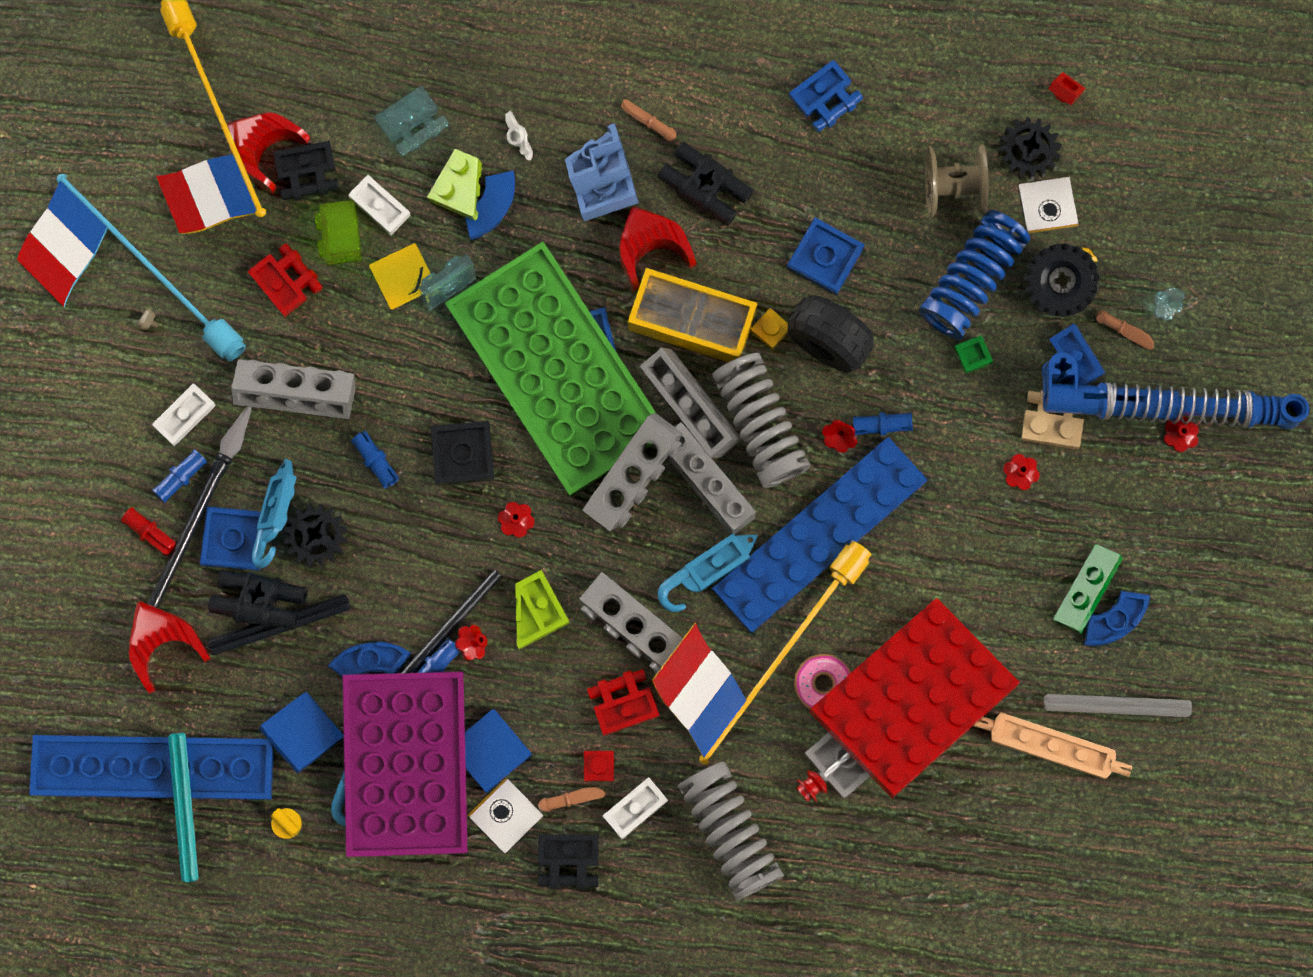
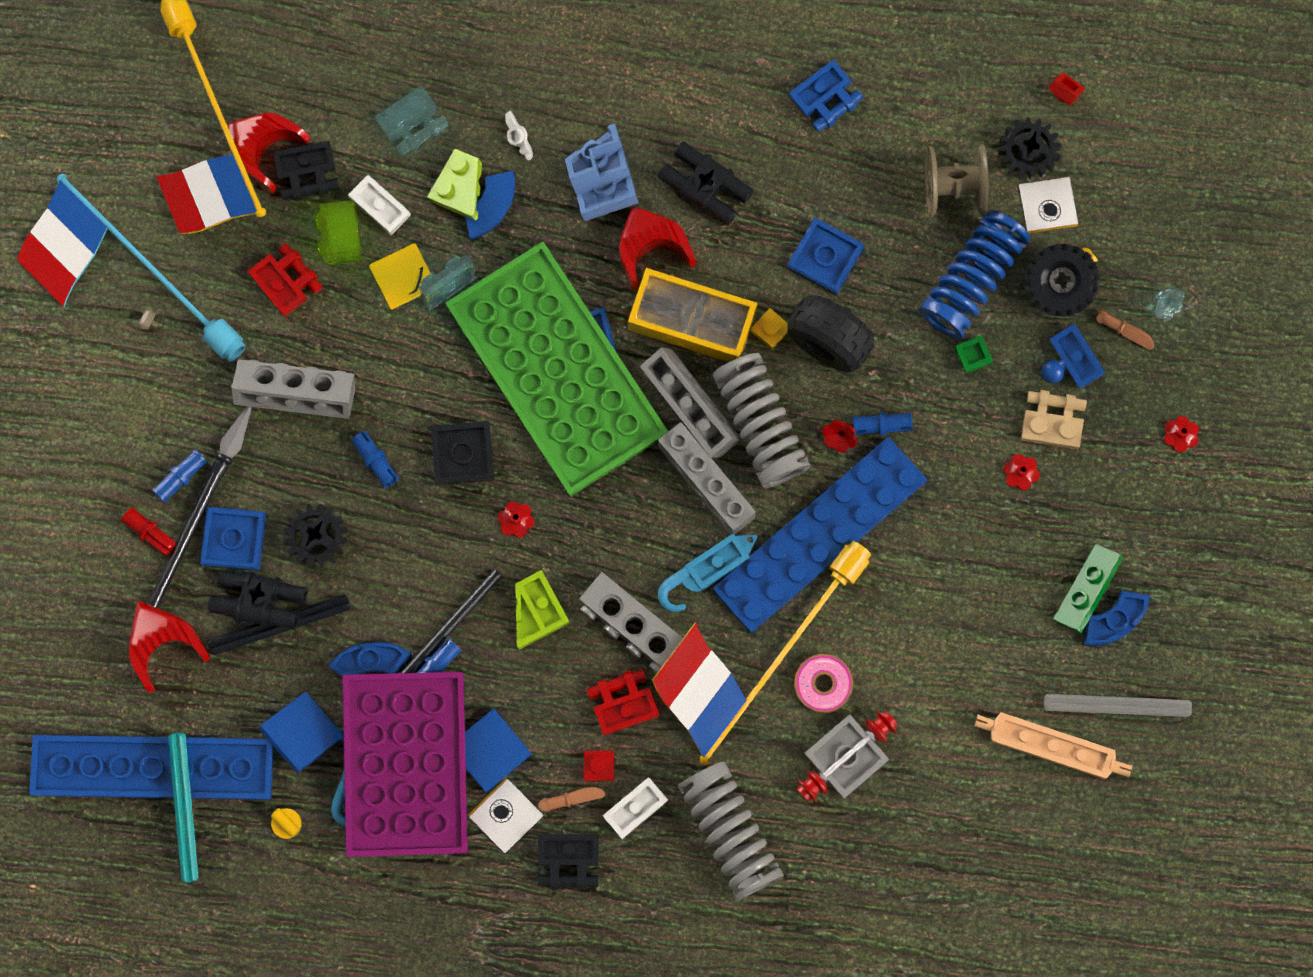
white plate [152,383,216,446] -> none
dark azure plate [252,458,297,568] -> none
red plant [455,625,488,661] -> none
light grey brick [582,413,683,531] -> none
nougat piece [621,99,677,141] -> none
red plate [809,598,1020,799] -> none
blue piece [1043,352,1309,430] -> none

